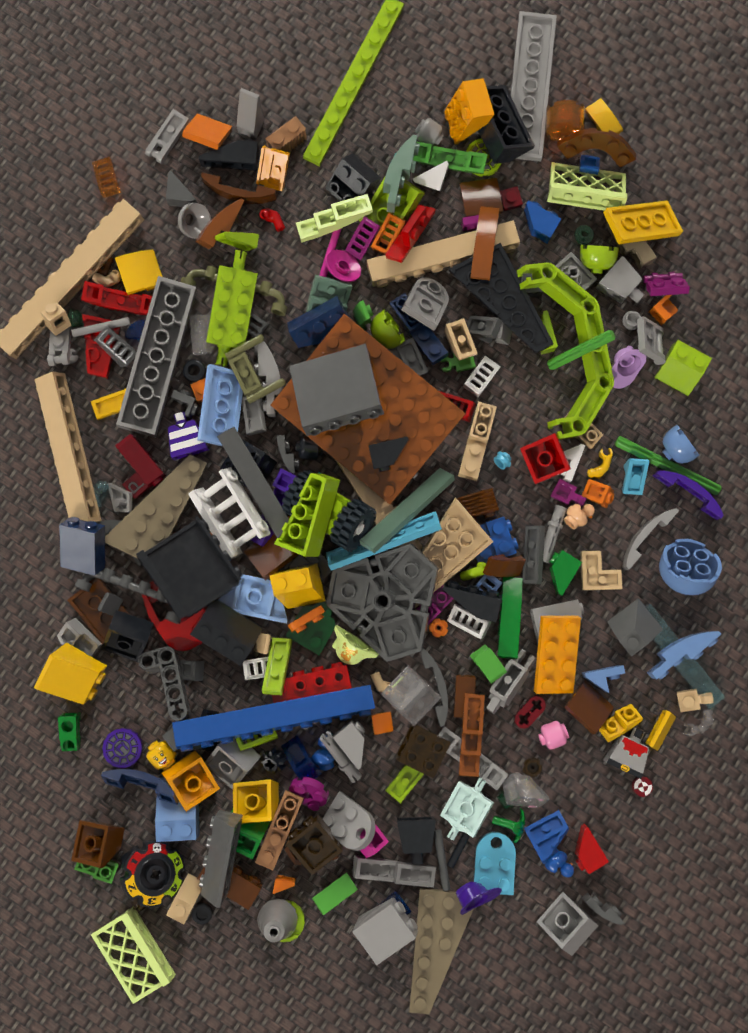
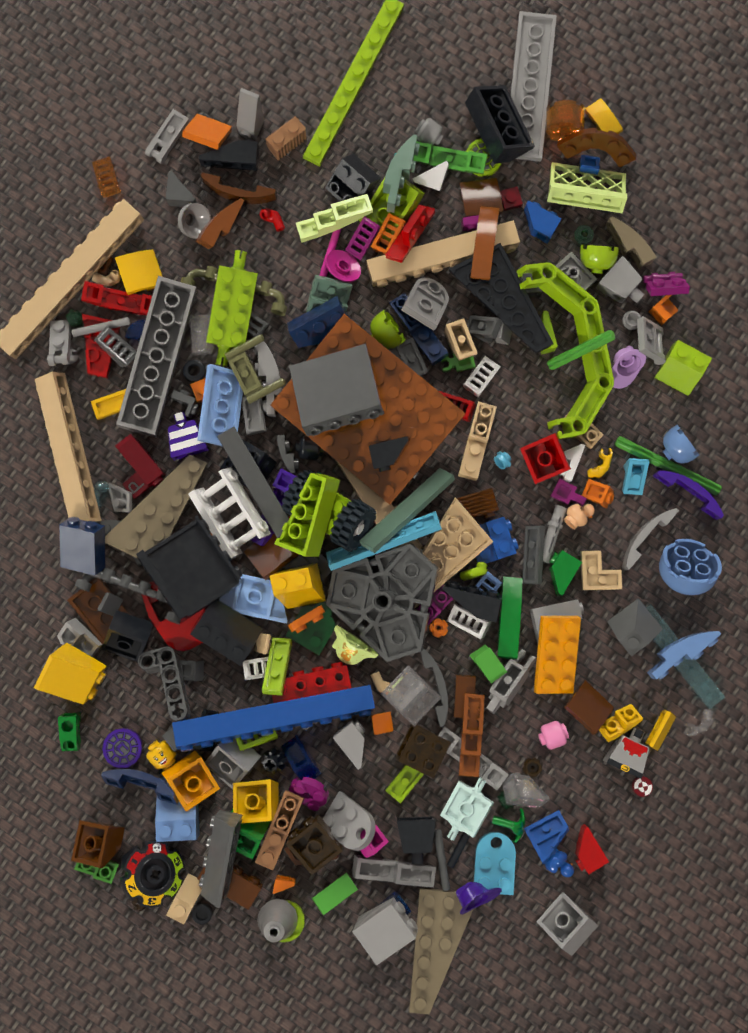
tan brick [41,302,72,336] -> none
yellowish green fence [91,906,176,1004] -> none
lime slope [215,232,259,251] -> none
light orange plate [256,145,290,192] -> none
blue animal [312,735,335,771] -> none
light grey pin [320,731,362,783] -> none
bright green slope [353,300,373,330] -> none
light orange slope [444,78,494,145] -> none
reddish brown slope [483,554,526,577] -> none
dark red beam [514,696,546,729] -> none
medium blue slope [581,665,625,693] -> none
dark grey slope [582,892,624,925] -> none
yellow plate [603,200,683,244] -> none
tan plate [677,689,714,712] -> none

